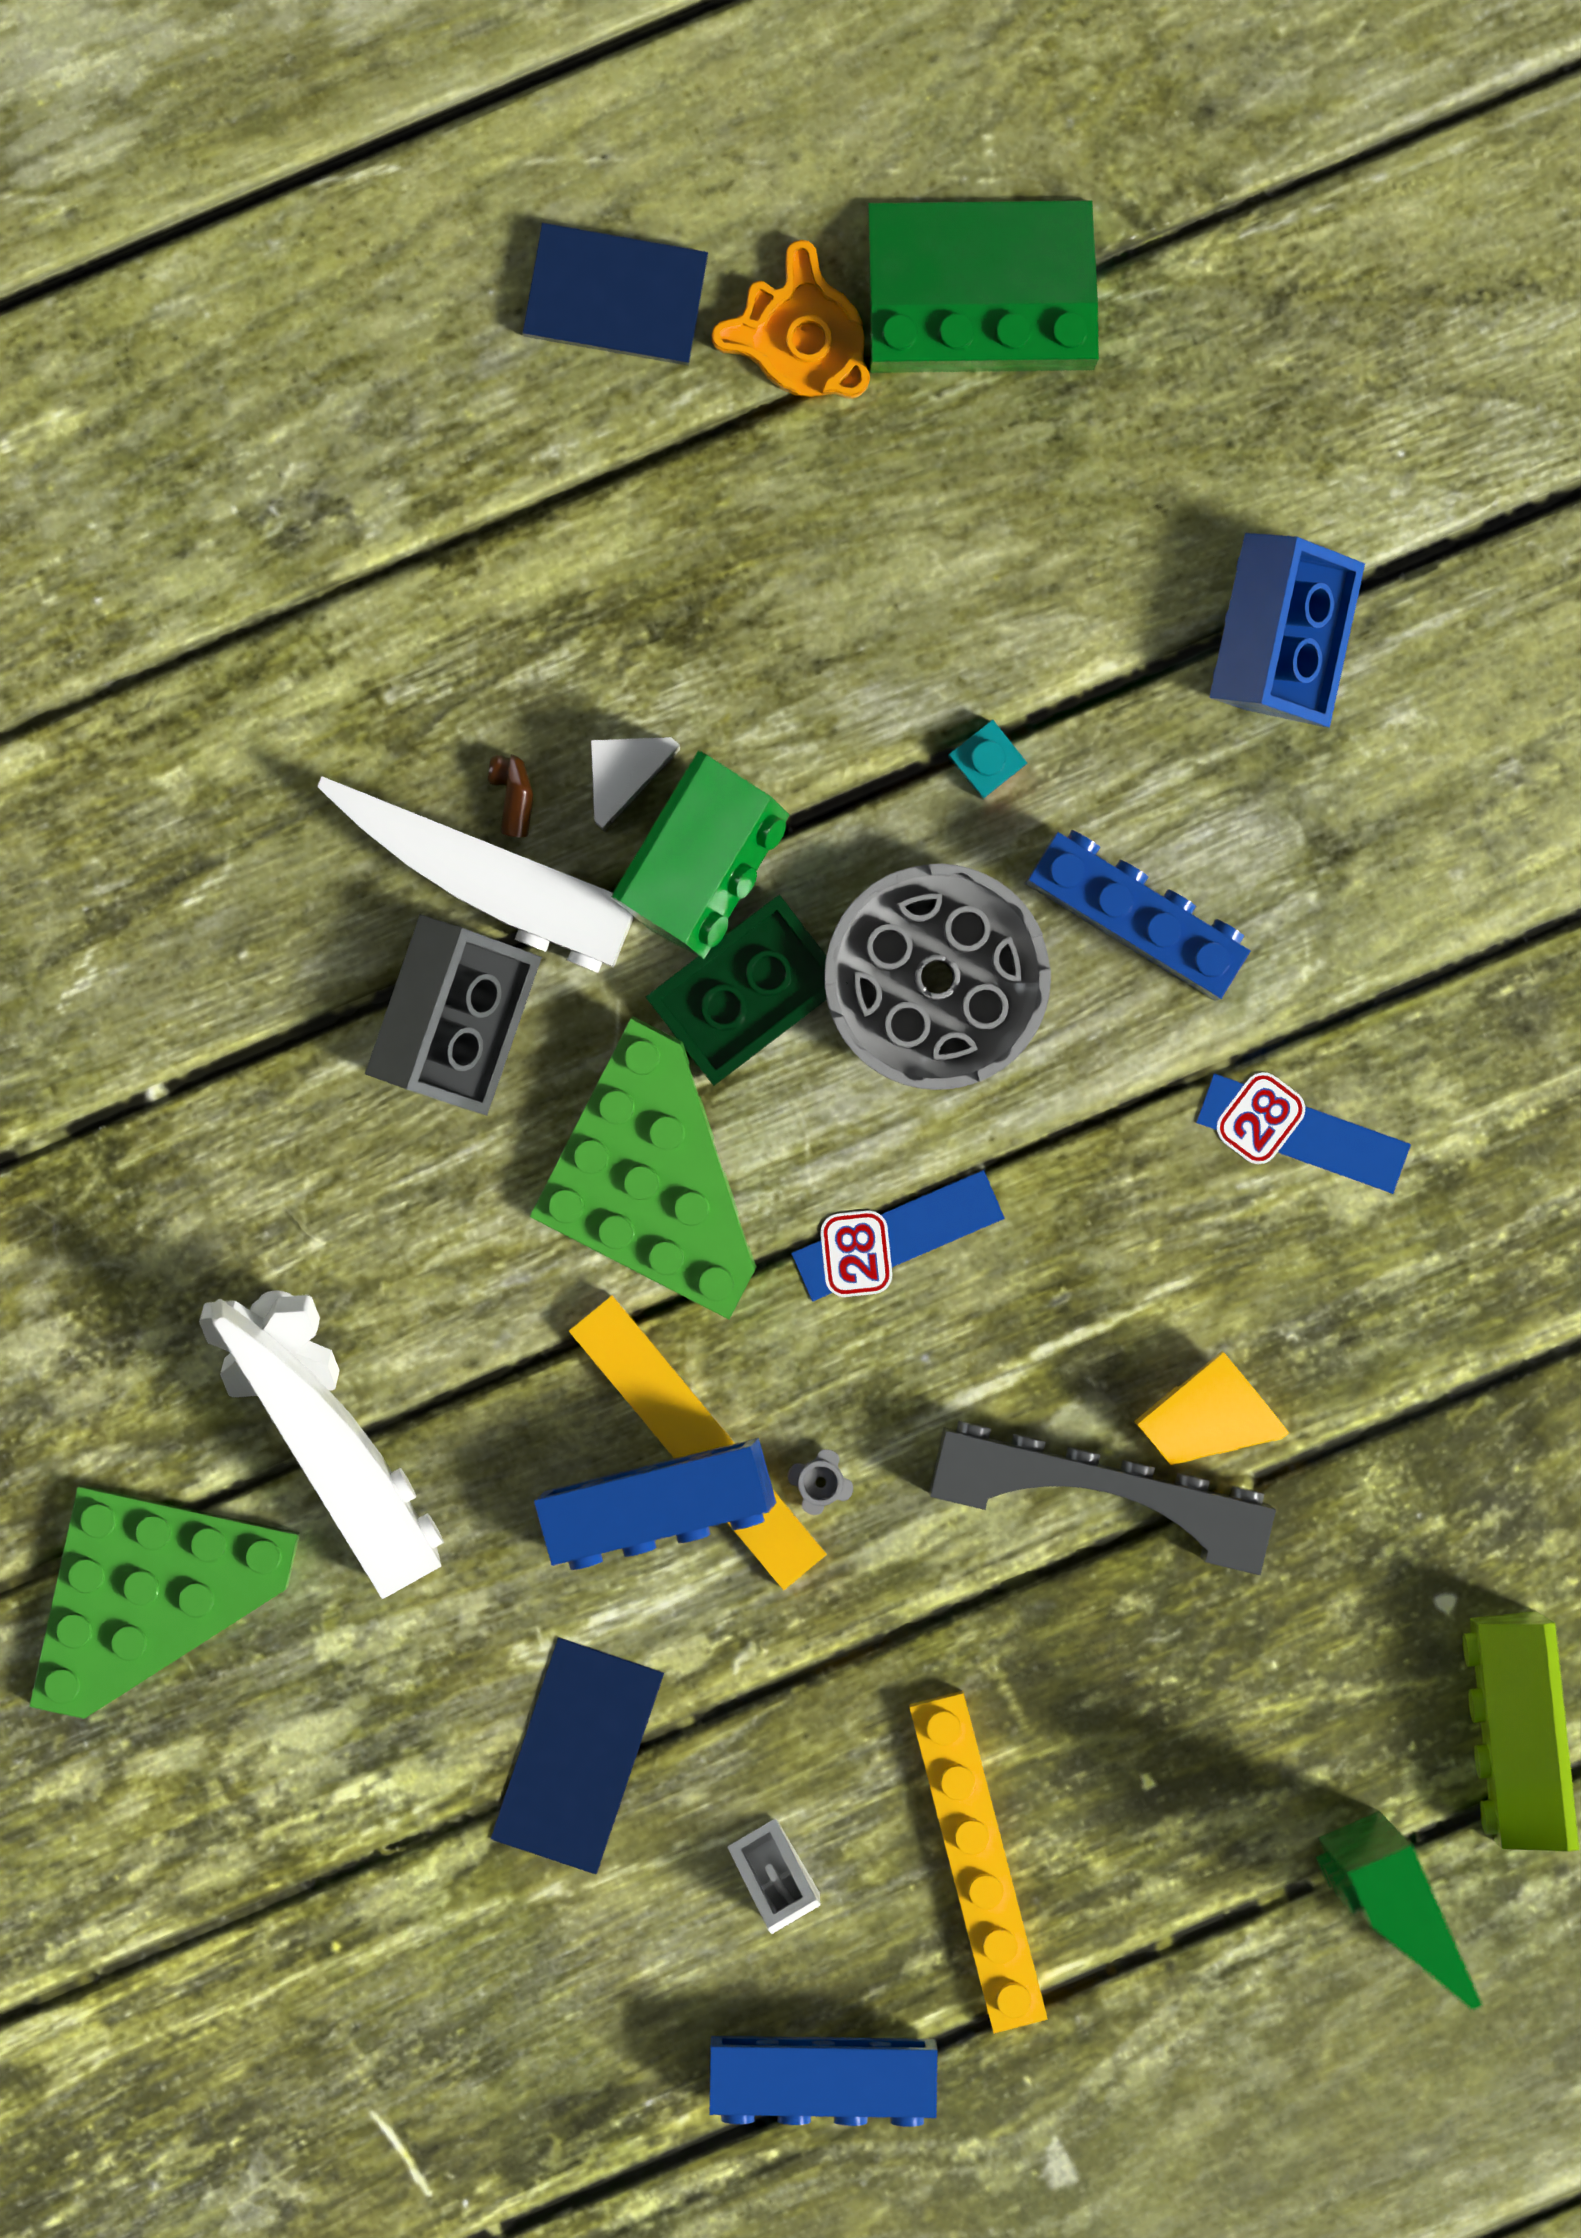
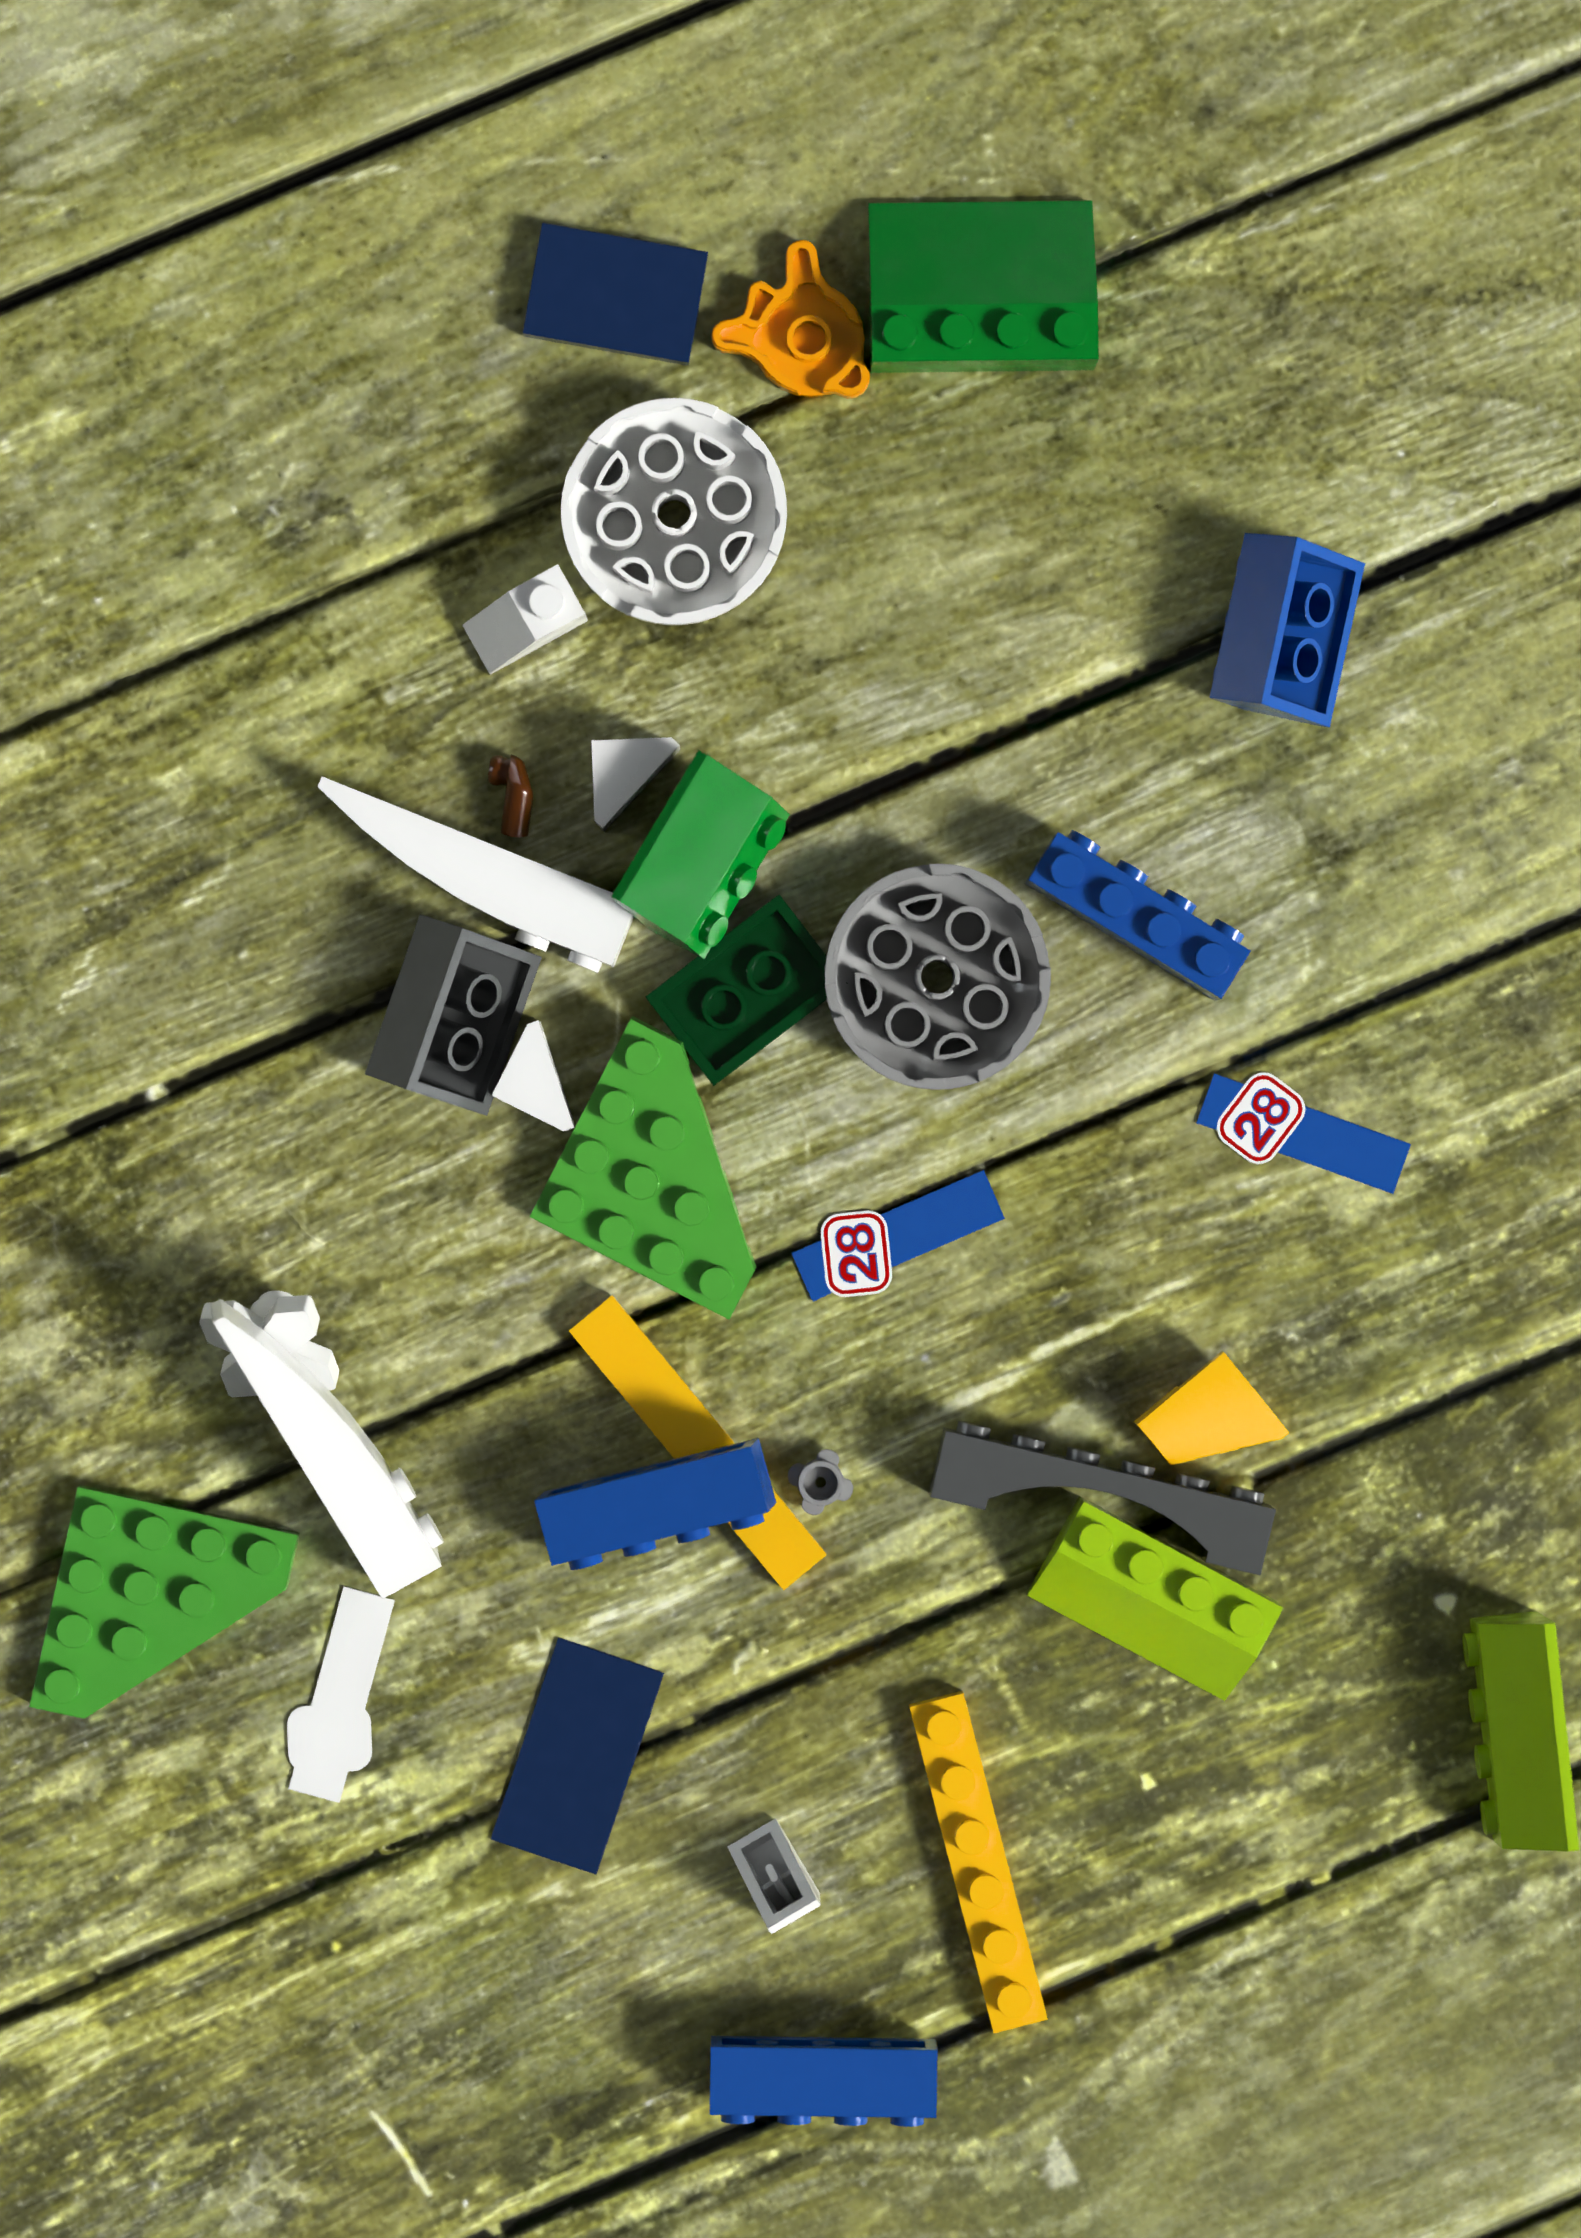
teal plate [948,720,1028,799] -> none
green slope [1316,1811,1483,2010] -> none
none -> white sticker [287,1586,395,1803]
none -> white slope [462,564,588,675]
none -> white slope [492,1020,576,1131]
none -> white brick [561,398,787,625]
none -> lime slope [1026,1496,1283,1701]

